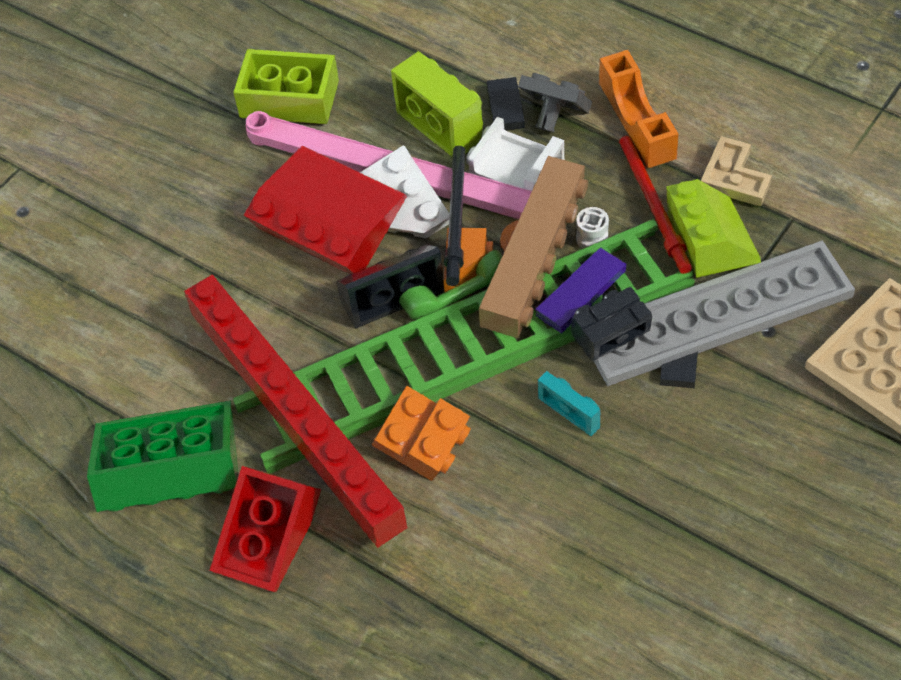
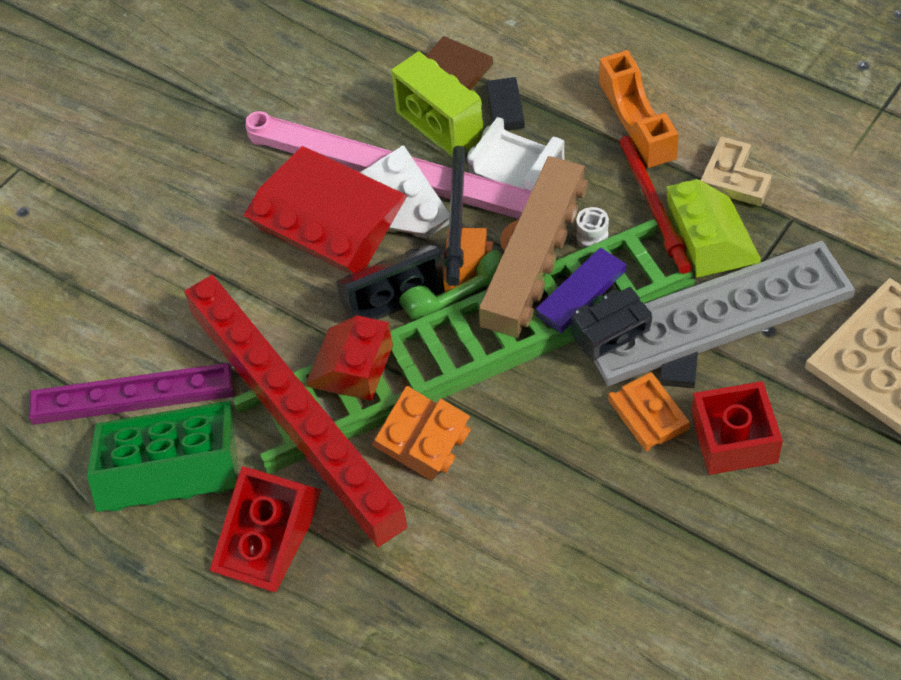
lime brick [233,49,339,124] -> none
dark grey plate [518,73,592,133] -> none
teal plate [538,371,600,436] -> none
none -> magenta tile [29,363,234,425]
none -> red slope [306,315,393,401]
none -> reddish brown tile [426,36,493,90]
none -> orange plate [608,372,690,452]
none -> red brick [691,381,783,475]

